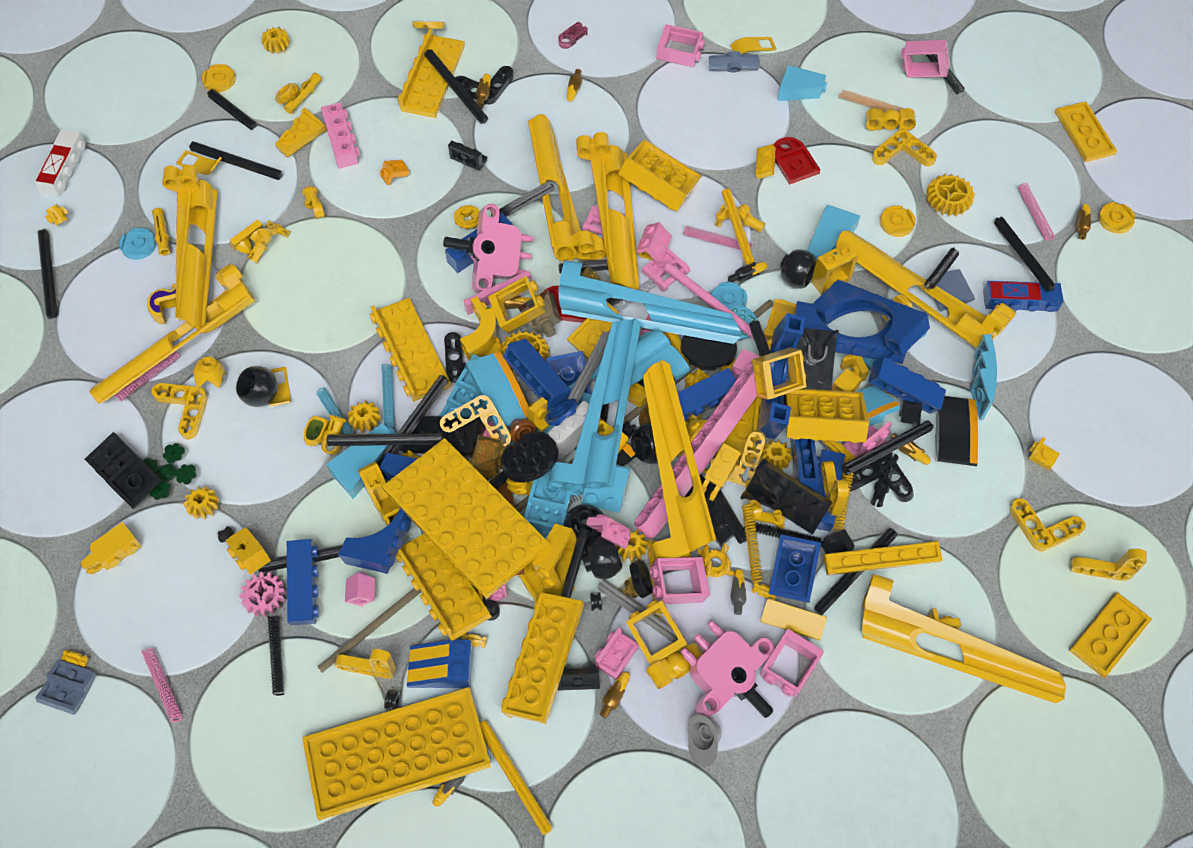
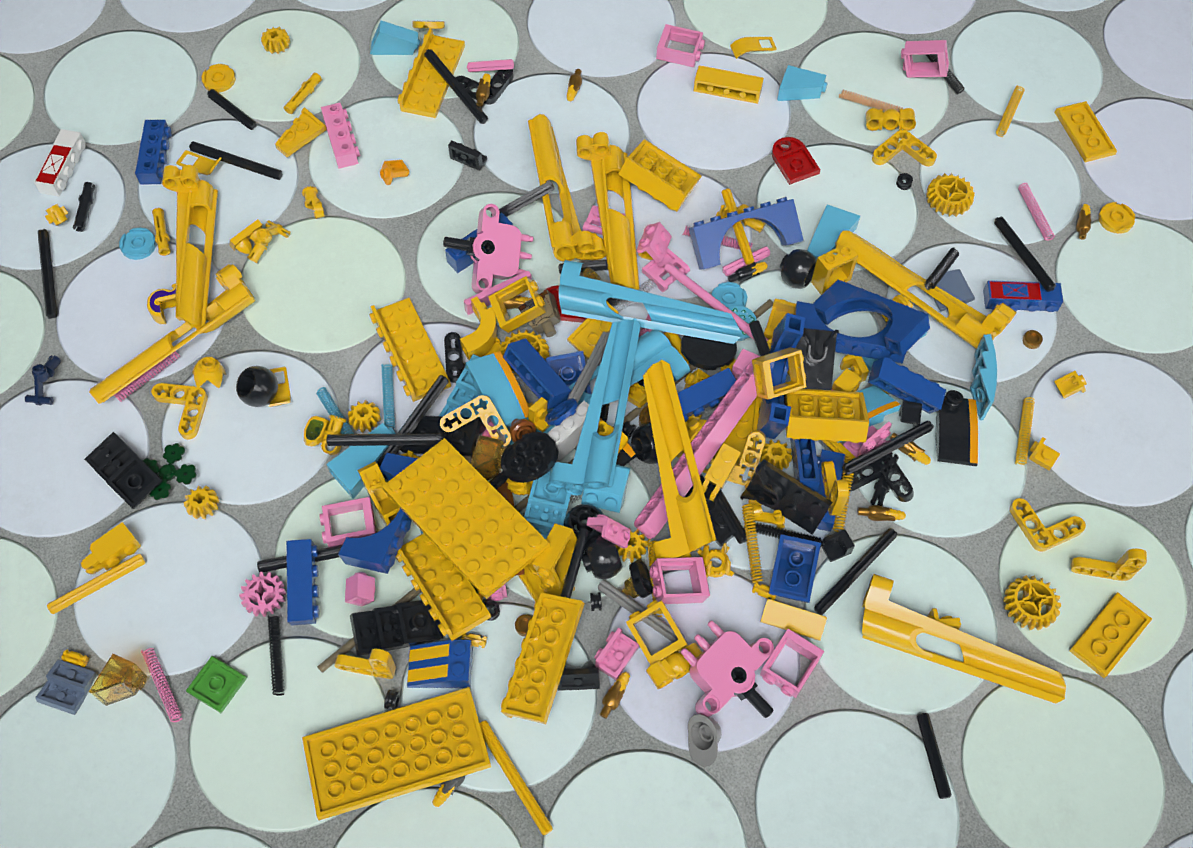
black piece [217,526,234,543] -> none
yellow brick [225,527,271,575] -> none
yellow gear [275,83,299,104] -> none
yellow gear [454,205,480,230] -> none
clear pink piece [558,22,588,49] -> none
sand blue piece [709,51,760,73] -> none
dark grey piece [730,569,747,615] -> none
yellow plate [755,144,776,179] -> none
yellow tile [823,541,943,575] -> none
yellow tile [880,205,916,237] -> none
none -> dark blue pin [25,355,61,406]
none -> yellow axle [47,554,145,614]
none -> black pin [73,182,95,232]
none -> clear yellow slope [89,654,147,706]
none -> blue brick [135,120,171,185]
none -> bright green tile [186,656,247,714]
none -> bright pink window [319,497,376,547]
none -> black slope [350,600,443,656]
none -> medium azure slope [370,20,420,55]
none -> bright pink axle [467,59,514,72]
none -> pearl gold tile [515,615,532,637]
none -> arch [689,197,804,270]
none -> yellow brick [693,65,764,104]
none -> bright pink axle [722,246,770,276]
none -> pearl gold piece [858,505,906,521]
none -> black bush [896,173,913,190]
none -> black axle [917,713,952,799]
none -> black bush [944,390,963,409]
none -> yellow piece [996,85,1025,137]
none -> yellow gear [1003,575,1061,631]
none -> yellow piece [1015,397,1035,465]
none -> pearl gold tile [1023,330,1043,349]
none -> yellow bracket [1054,371,1087,399]

